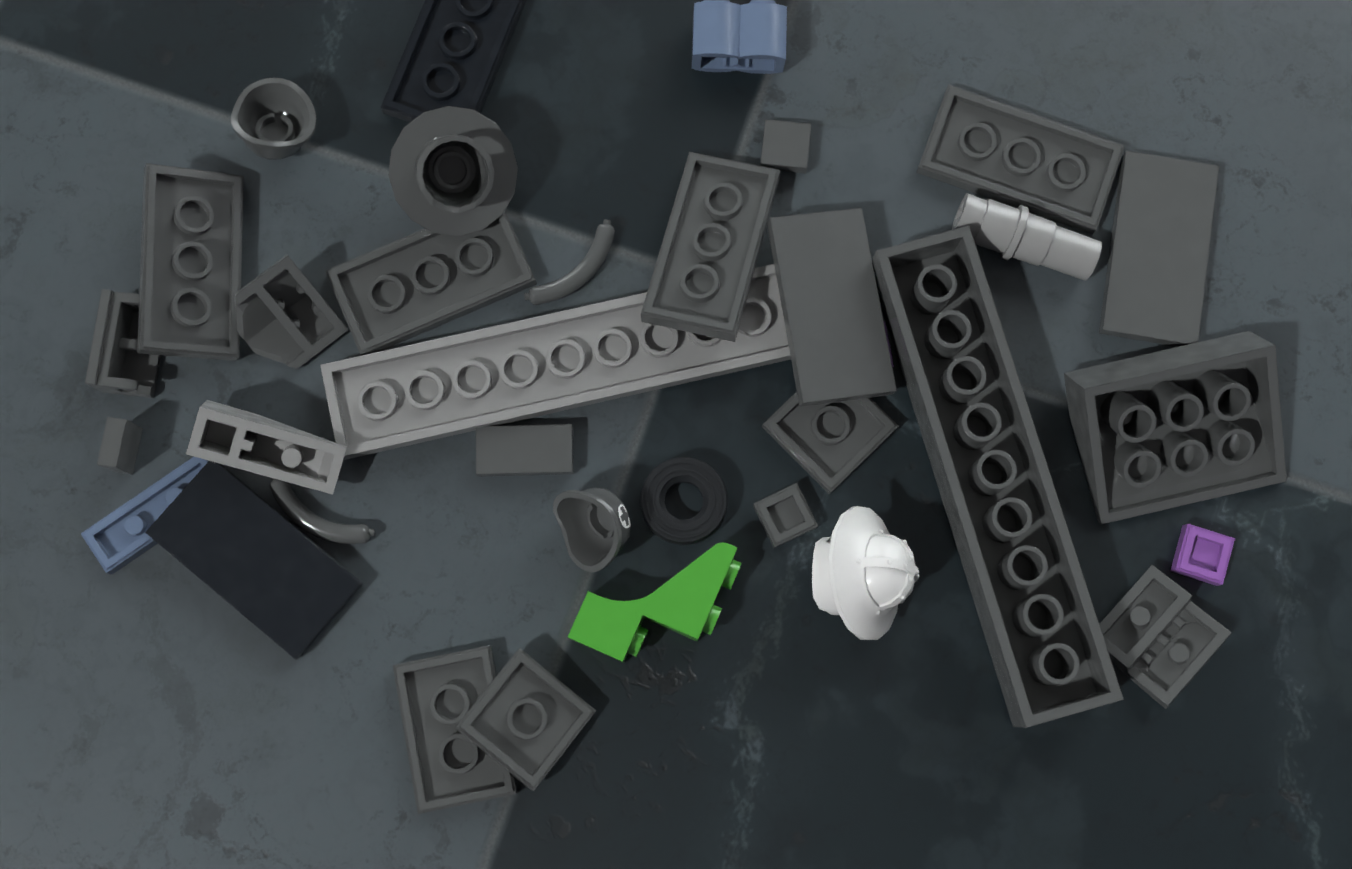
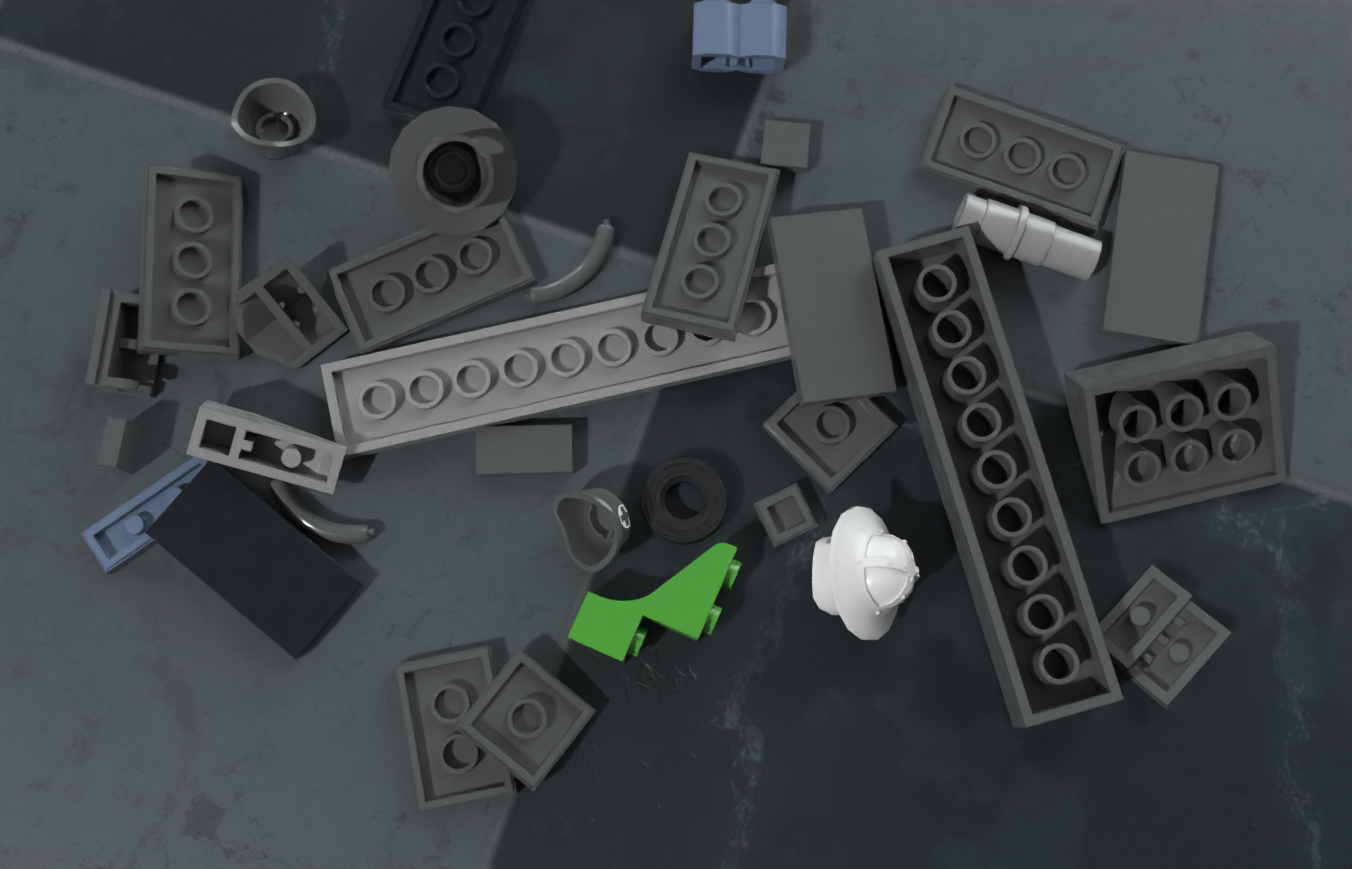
medium lavender tile [1170,524,1235,586] -> none

